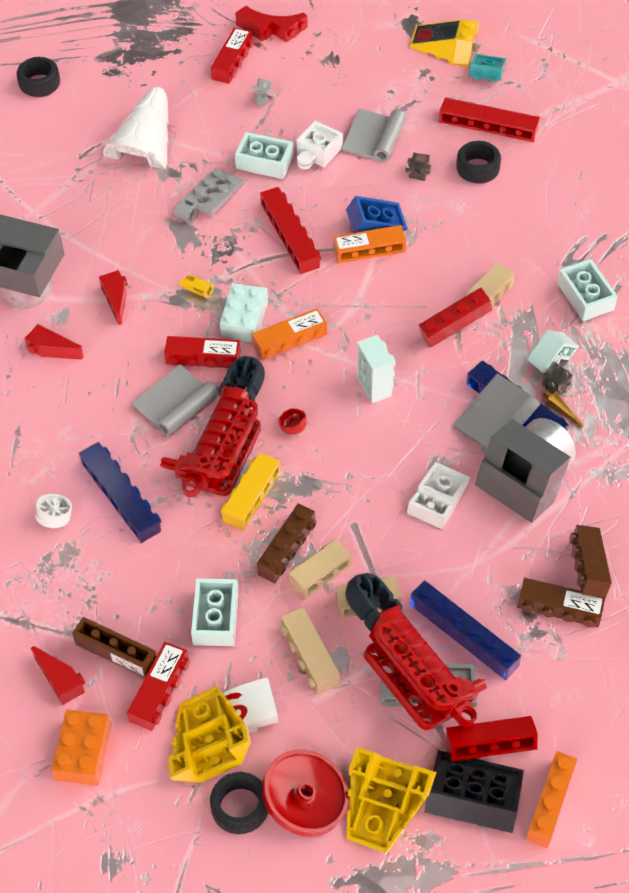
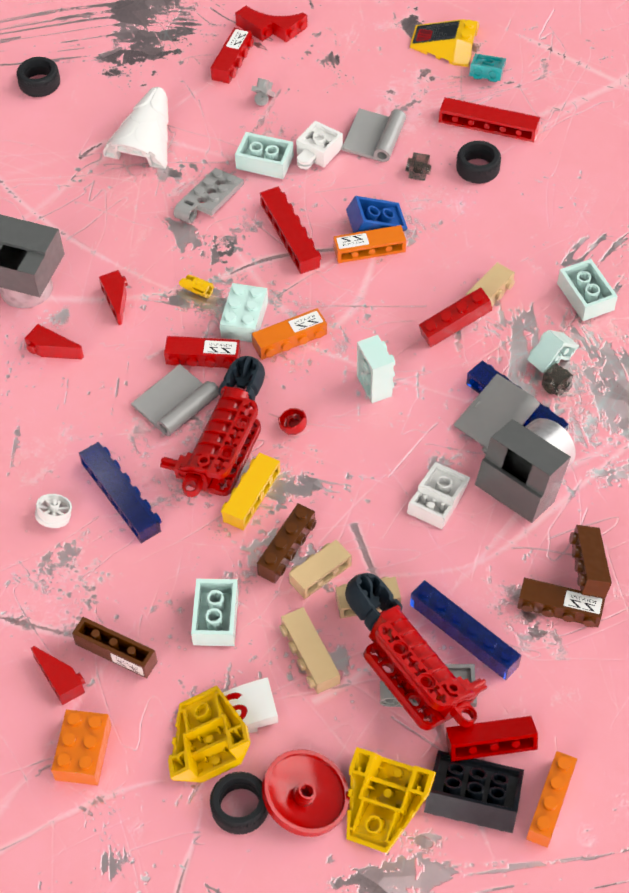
red brick [127,641,190,731] -> none
pearl gold piece [543,390,584,427] -> none

